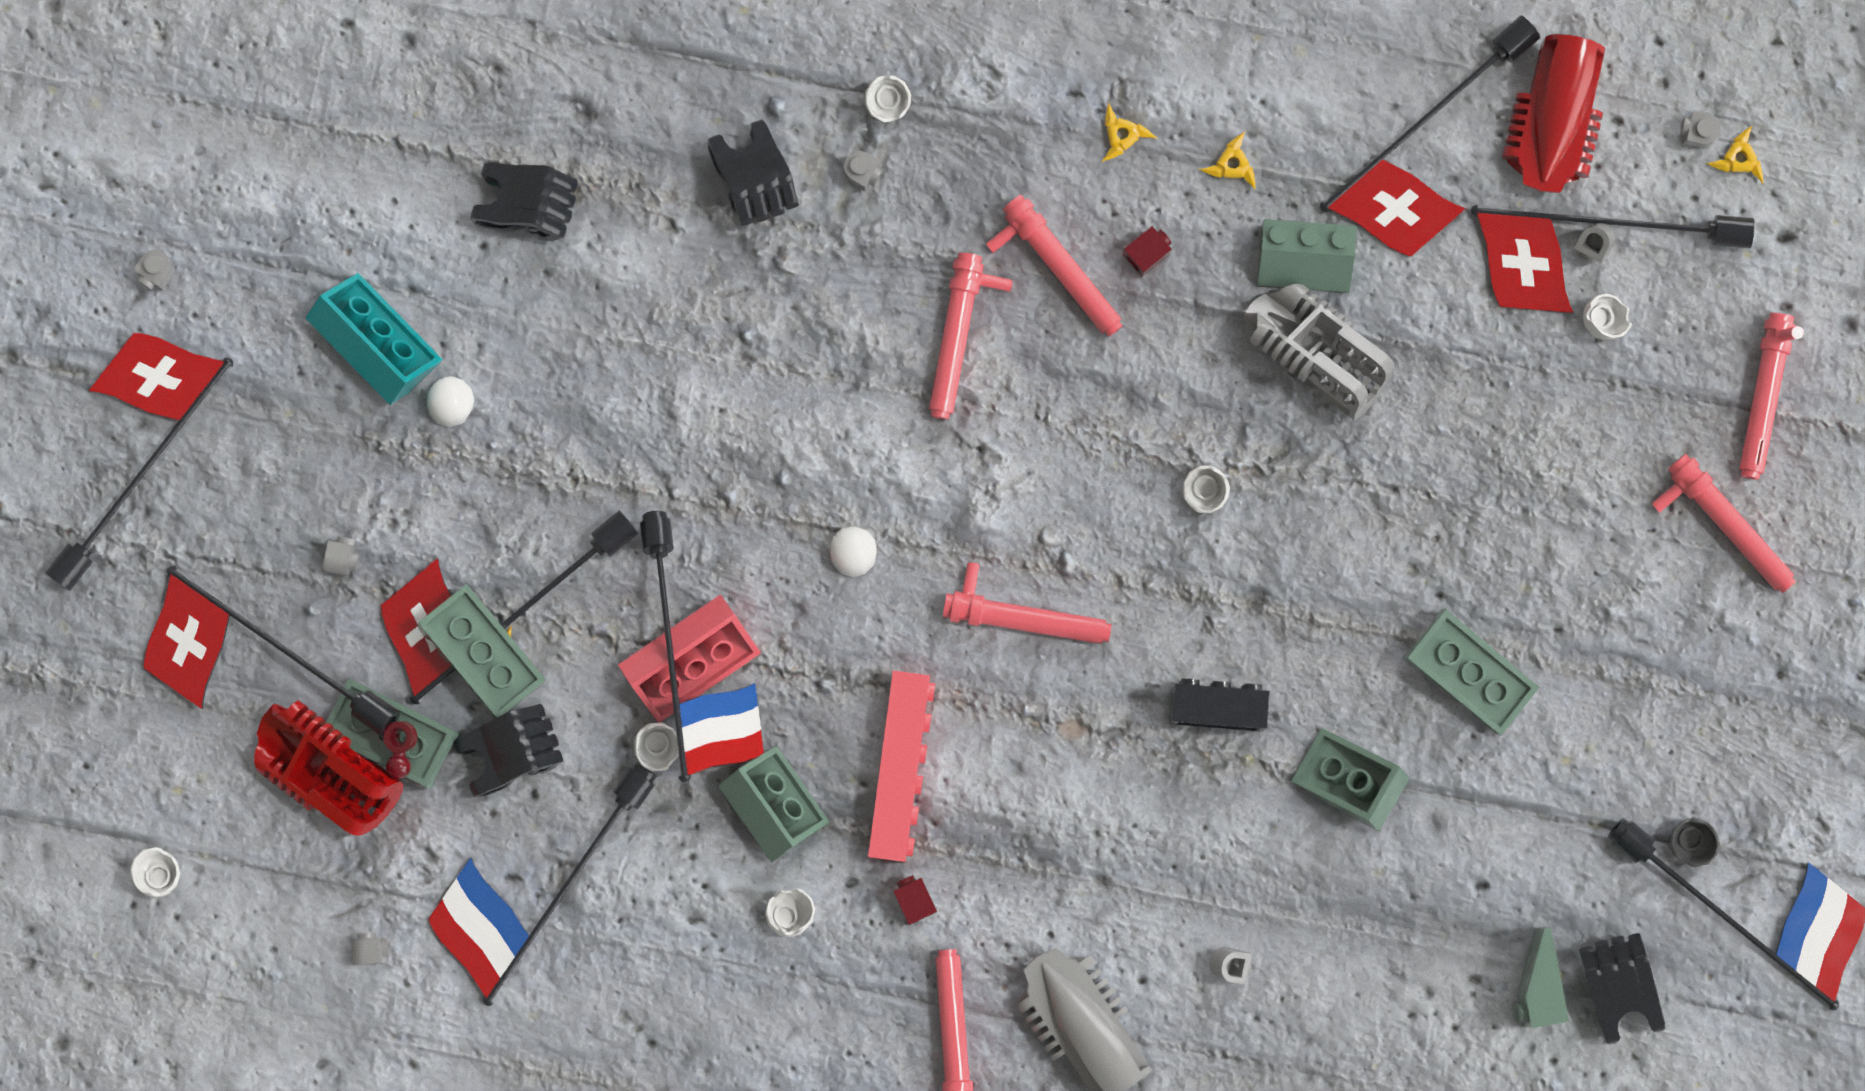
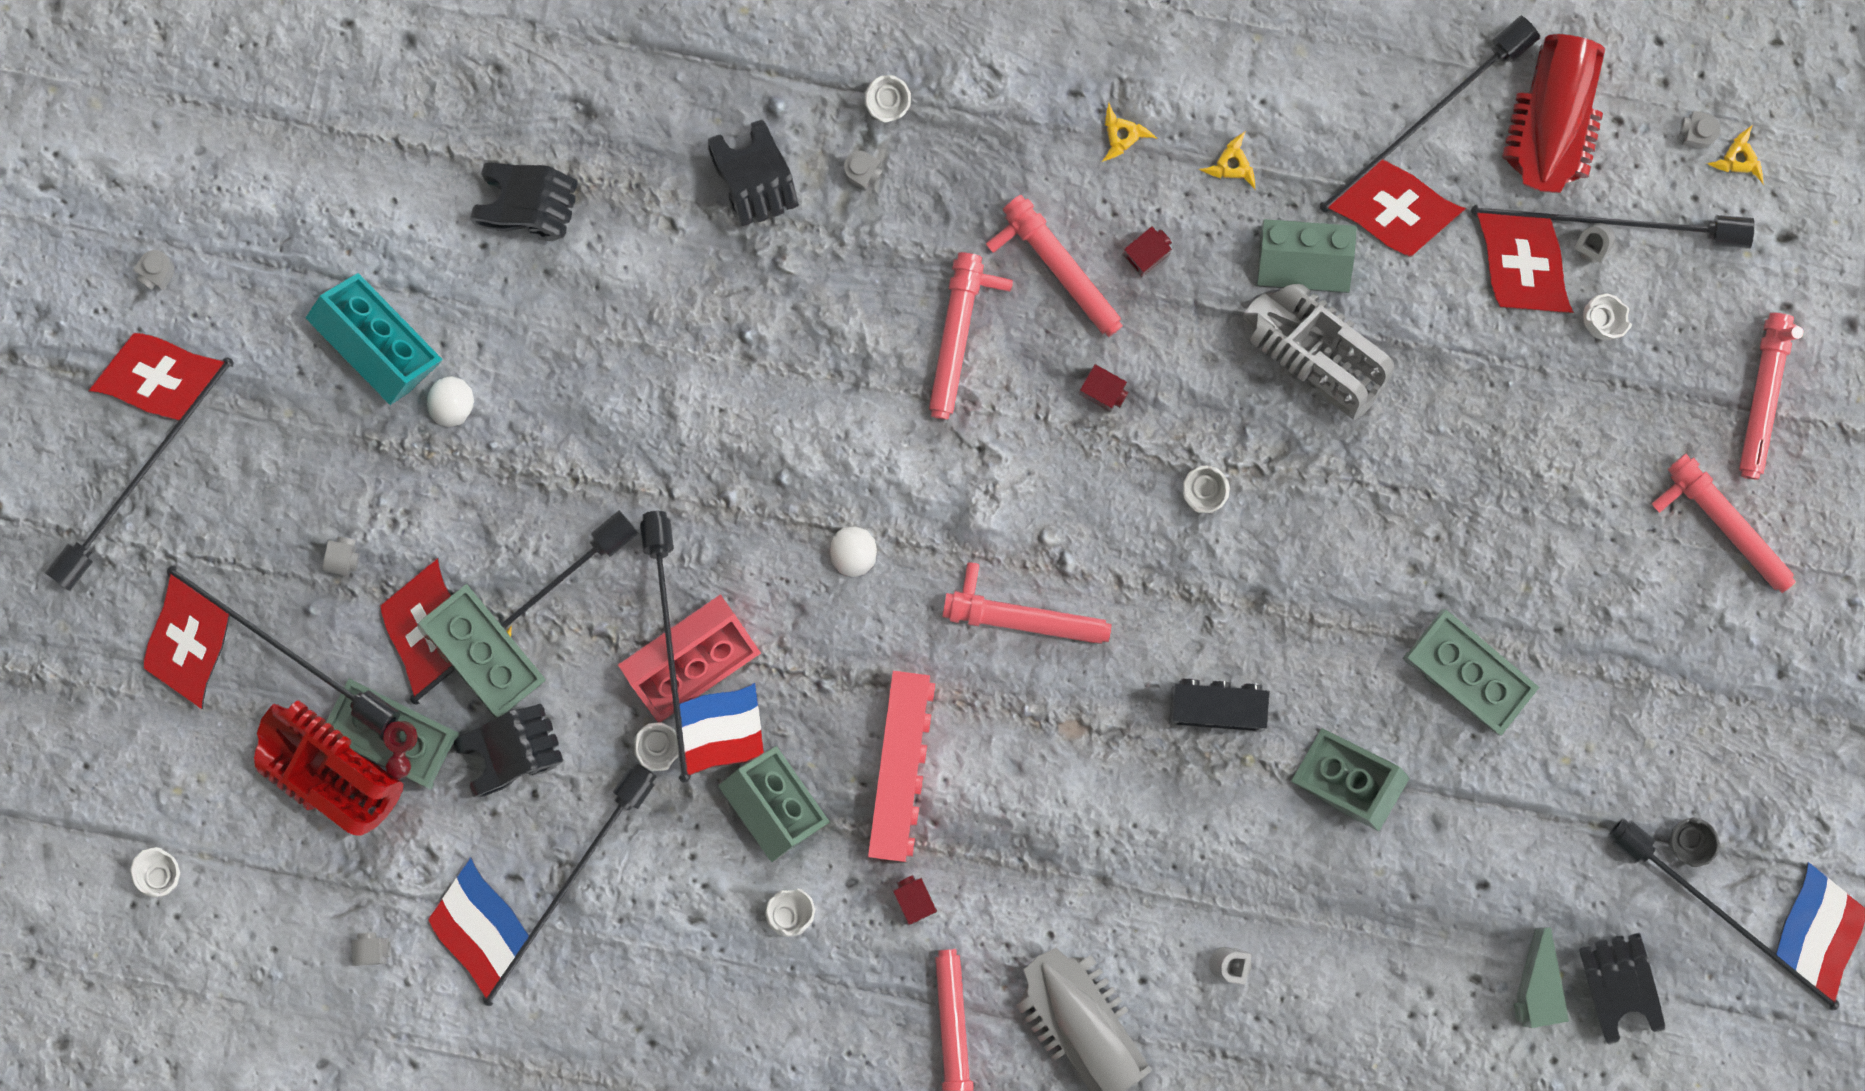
none -> dark red brick [1079,364,1129,412]

